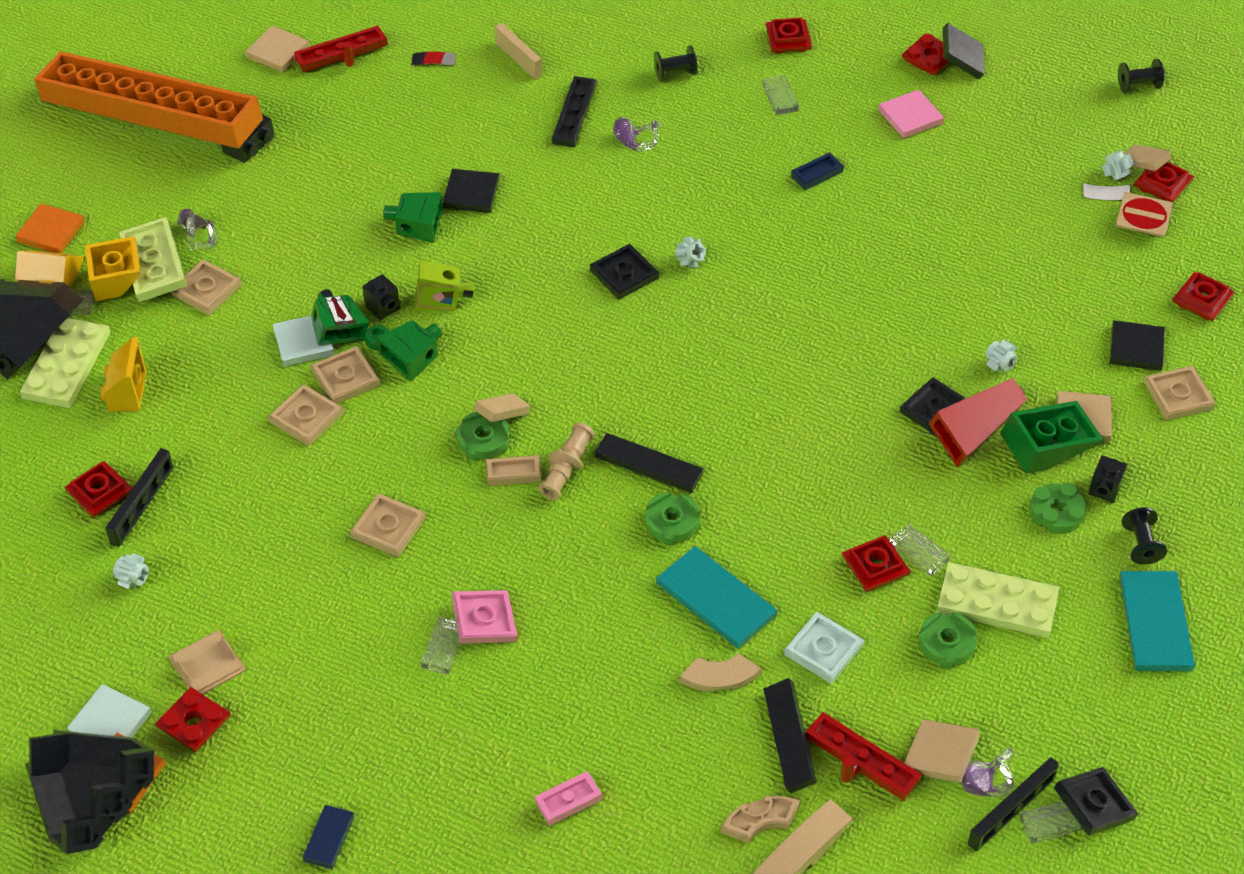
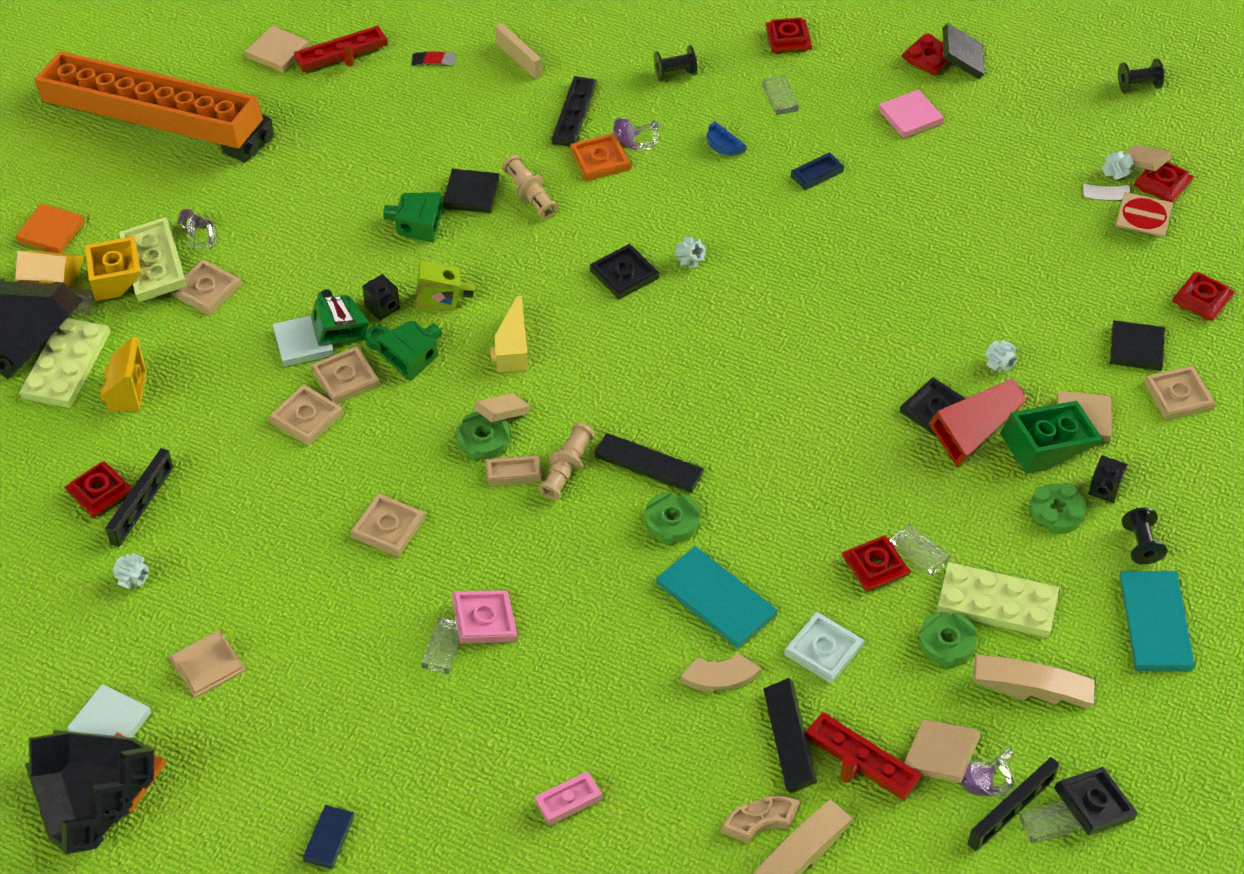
red piece [155,687,231,753] -> none
none -> light yellow slope [490,296,528,373]
none -> tan piece [502,155,559,220]
none -> orange tile [570,133,631,181]
none -> blue plate [707,121,746,155]
none -> tan slope [973,655,1094,709]

